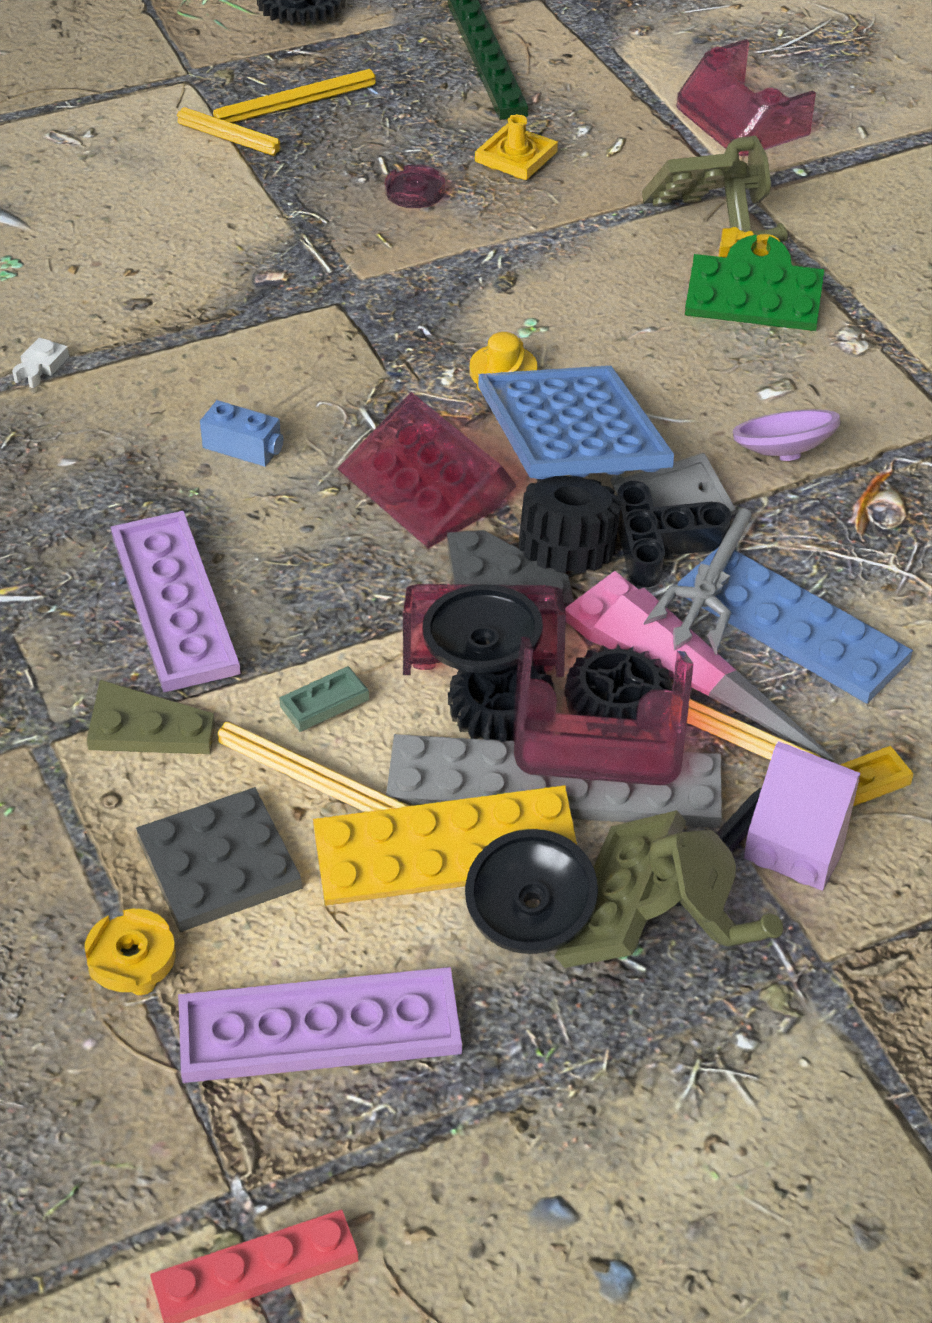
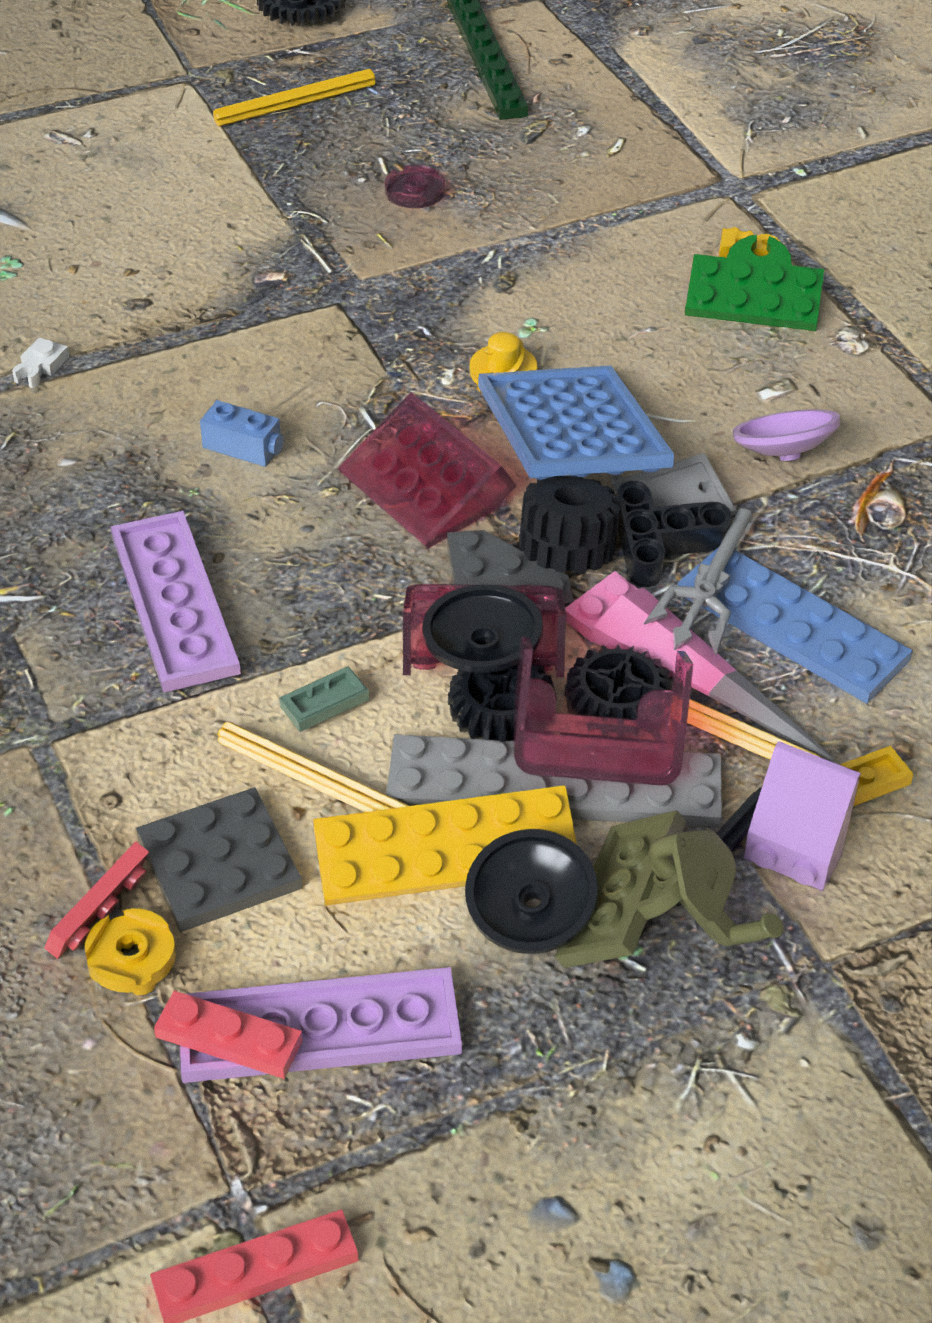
olive wing [87,680,215,754] -> none
yellow axle [177,107,281,156] -> none
yellow plate [475,115,558,180] -> none
olive plate [642,136,788,241] -> none
clear pink windscreen [676,39,816,156] -> none
none -> coral plate [44,841,149,959]
none -> coral plate [154,990,303,1079]

